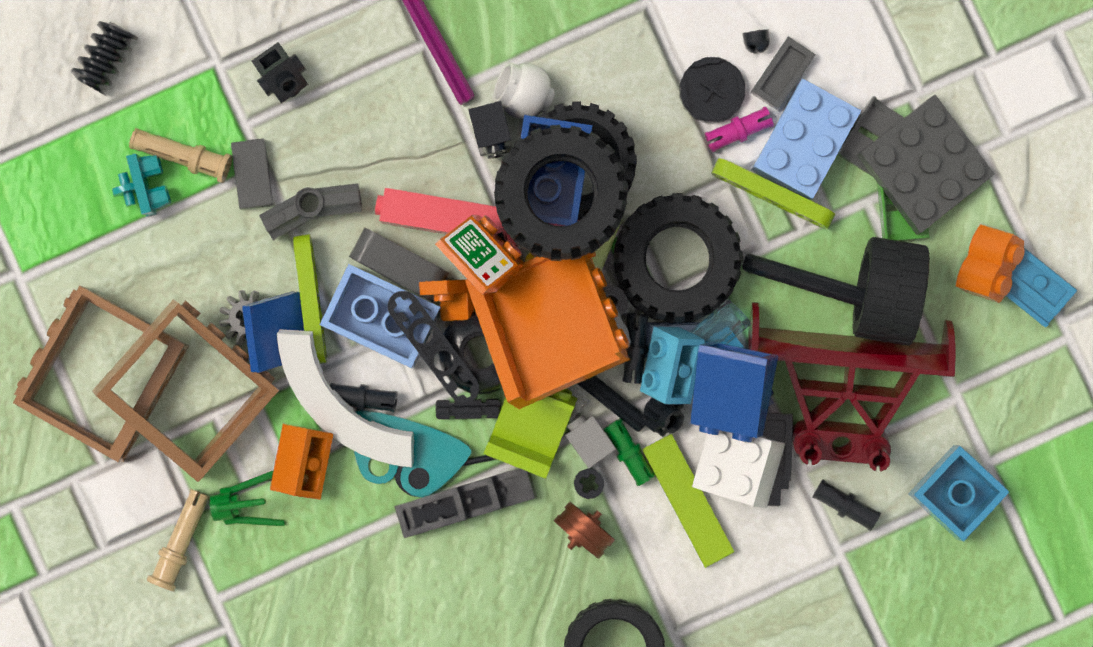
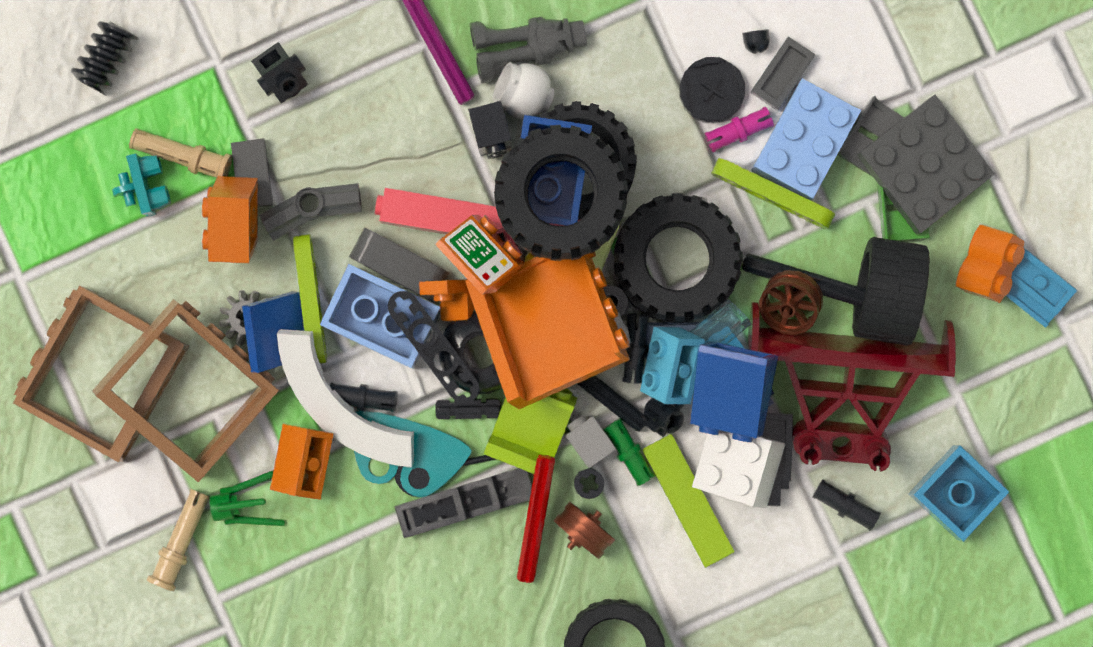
none -> orange brick [202,176,258,263]
none -> dark grey piece [470,17,587,84]
none -> red axle [517,455,555,583]
none -> copper wheel [759,270,823,335]

